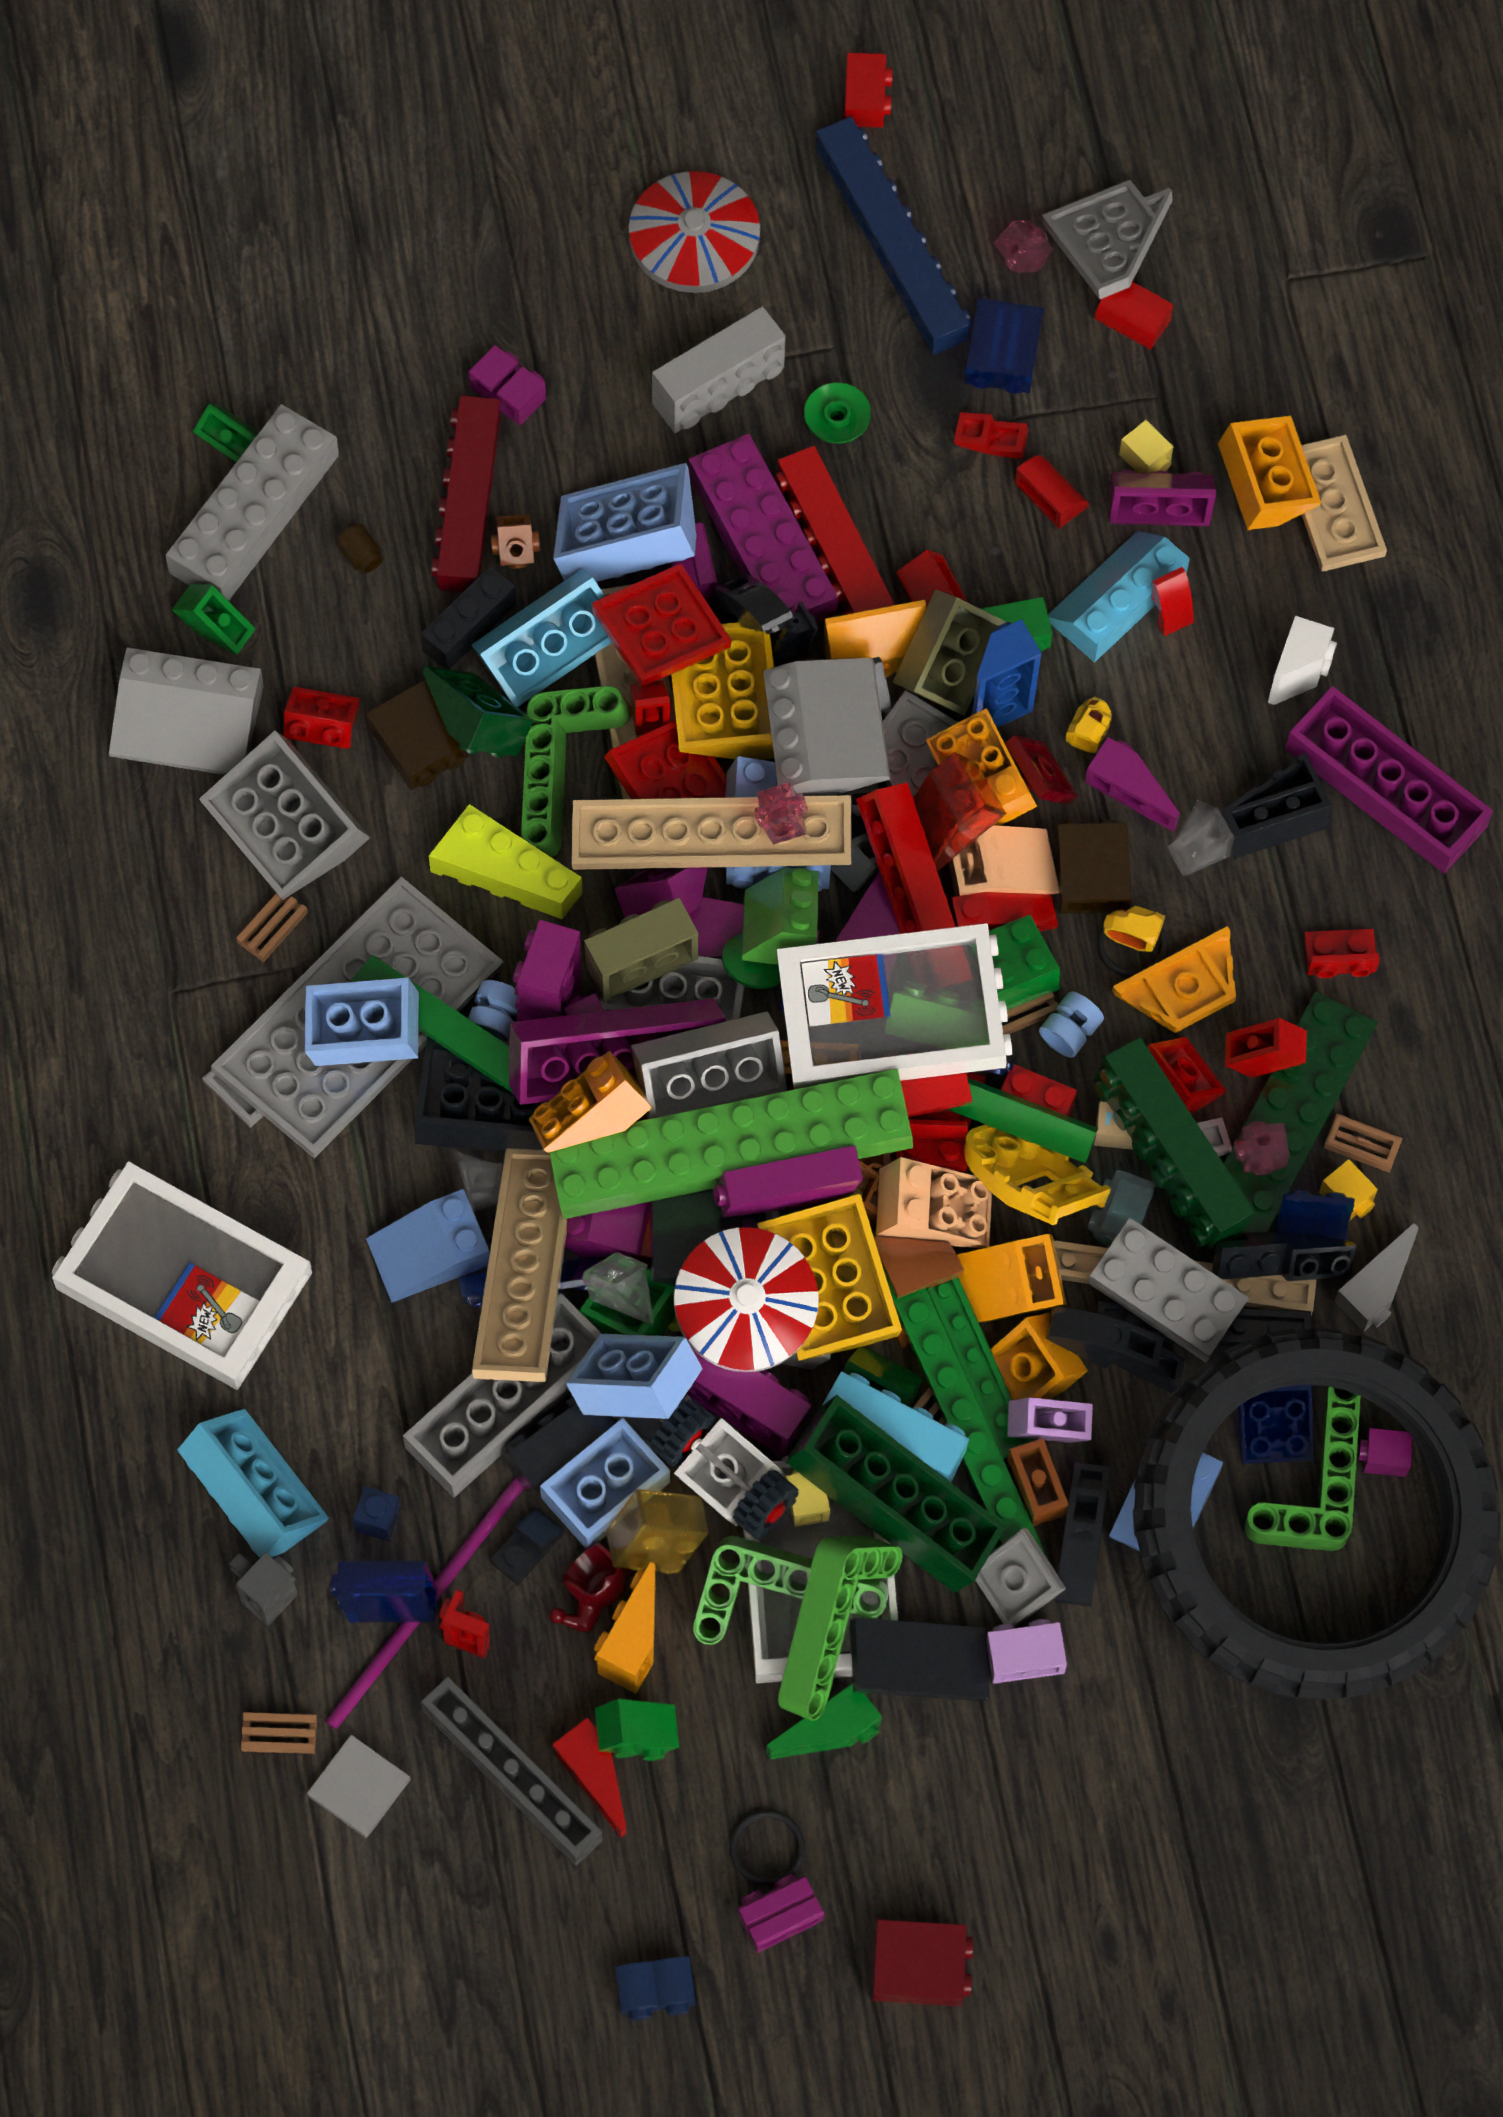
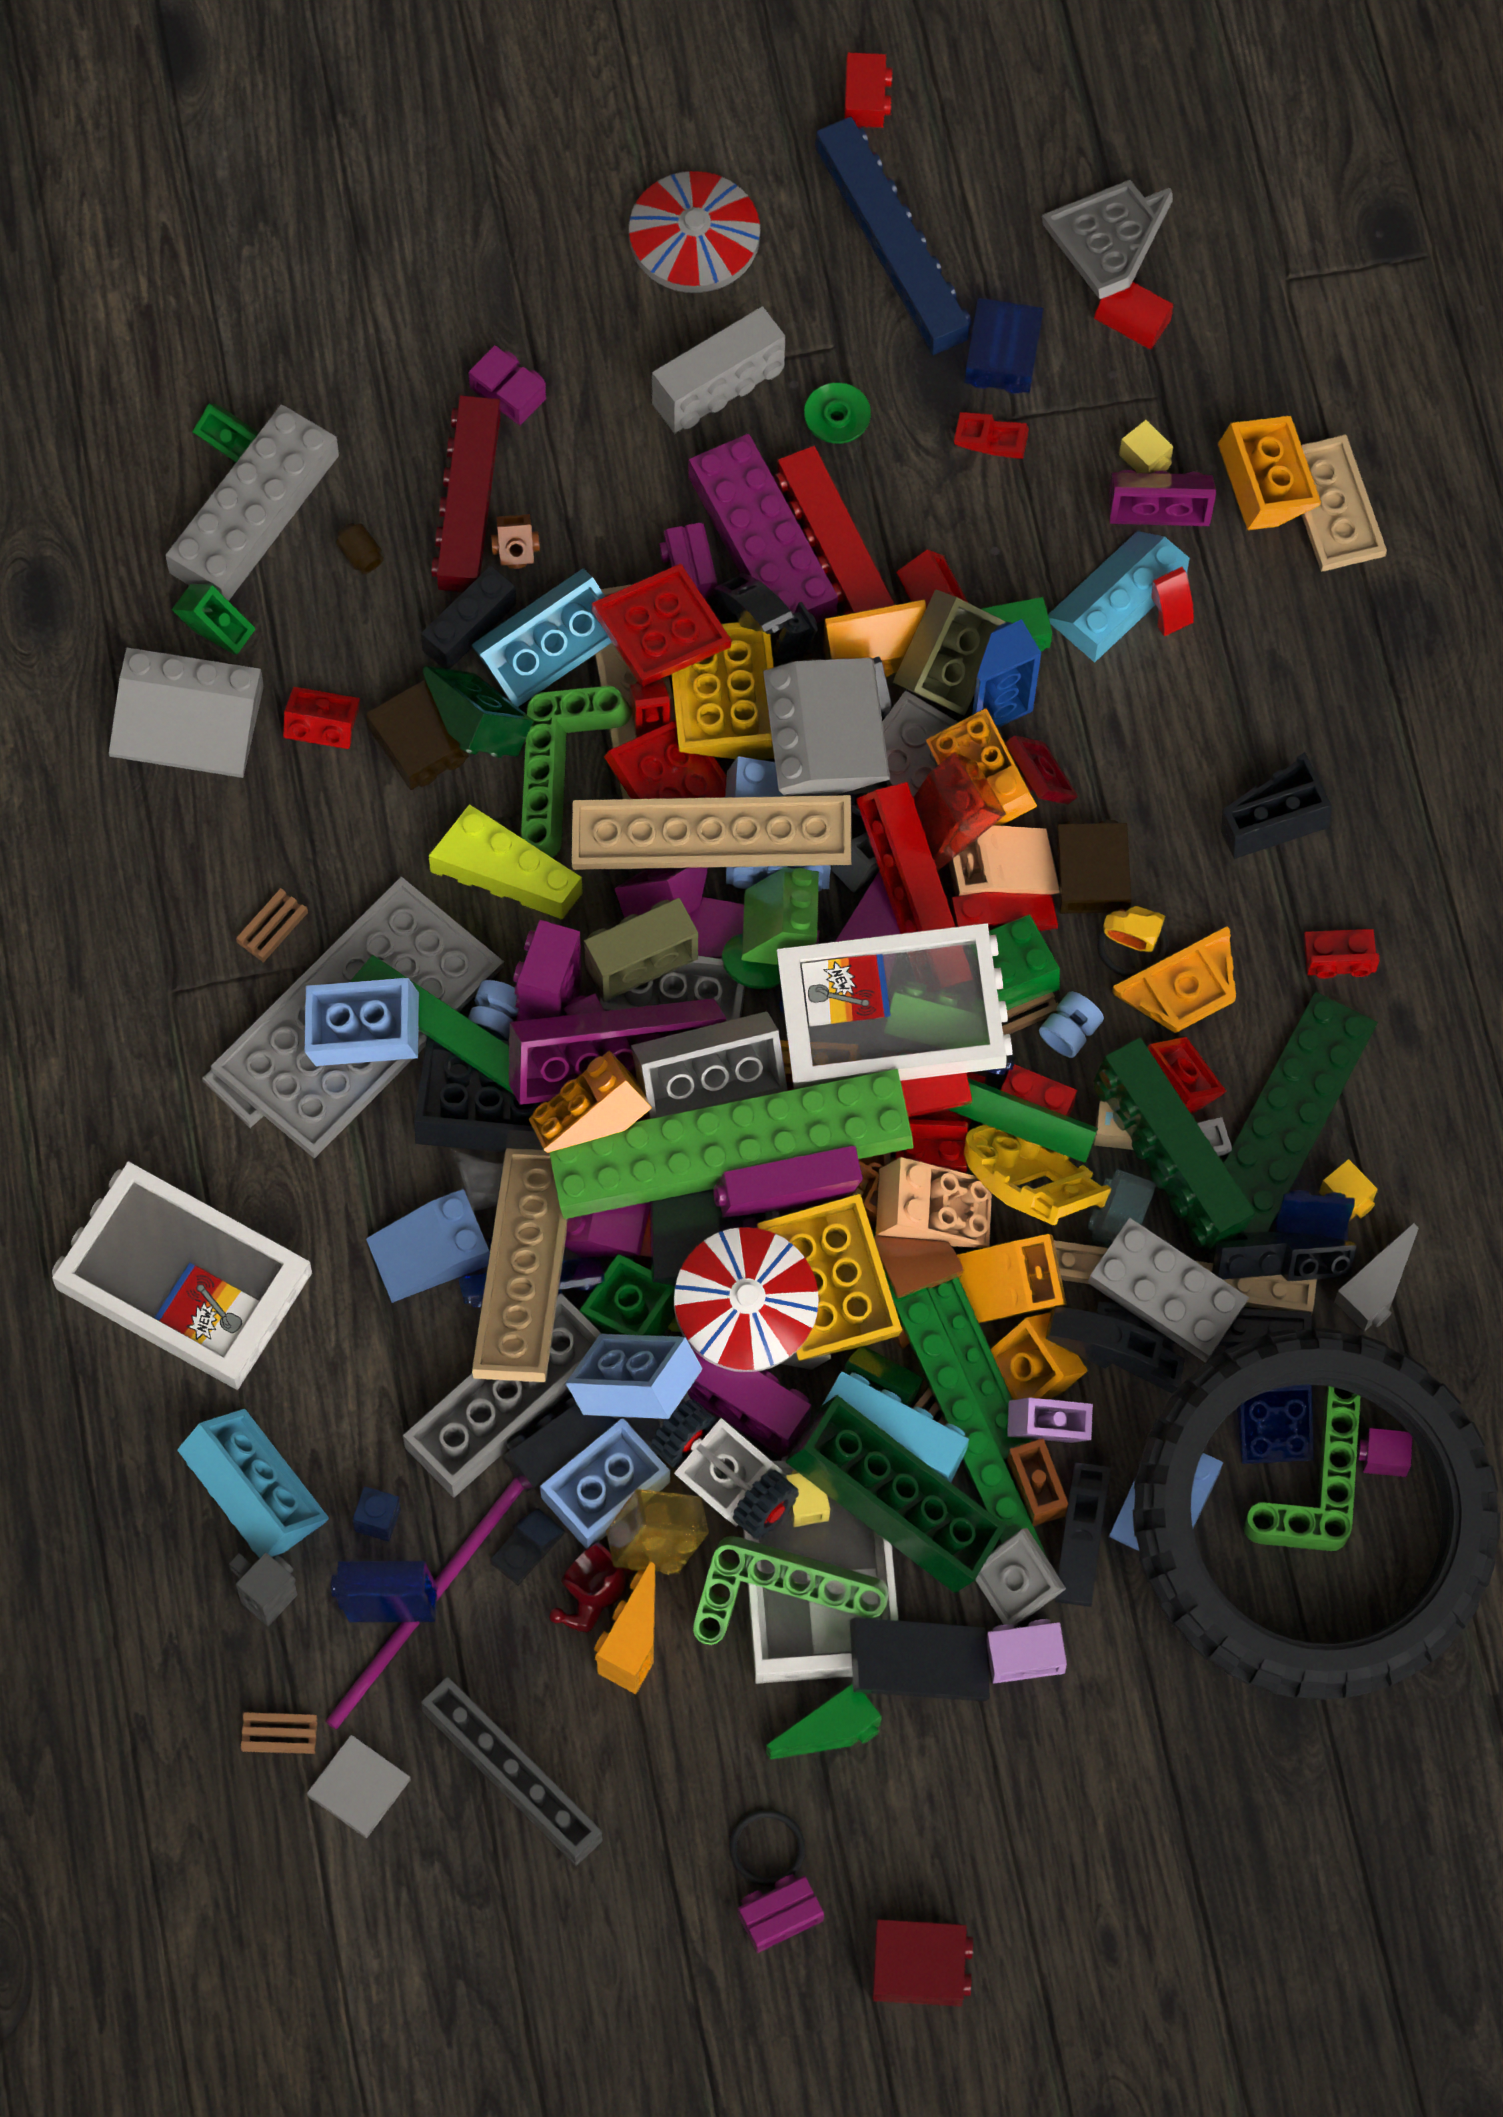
light grey slope [199,731,371,900] -> none
red bracket [439,1589,490,1659] -> none
red slope [552,1718,627,1838] -> none
light blue slope [554,463,696,582] -> none
clear slope [582,1252,654,1325] -> none
green brick [595,1699,679,1761] -> none
dark blue brick [616,1956,696,2021] -> none
clear pink brick [755,782,808,845] -> none
bright green beam [778,1535,902,1721] -> none
clear pink brick [993,220,1054,272] -> none
red brick [1015,455,1089,529] -> none
yellow rock [1065,697,1111,753] -> none
magenta slope [1085,737,1180,832] -> none
clear slope [1167,800,1234,876] -> none
red brick [1225,1018,1307,1078] -> none
clear pink brick [1234,1121,1290,1175] -> none
white slope [1268,616,1337,705] -> none
magenta brick [1285,686,1493,874] -> none
medium nougat tile [1324,1114,1403,1173] -> none

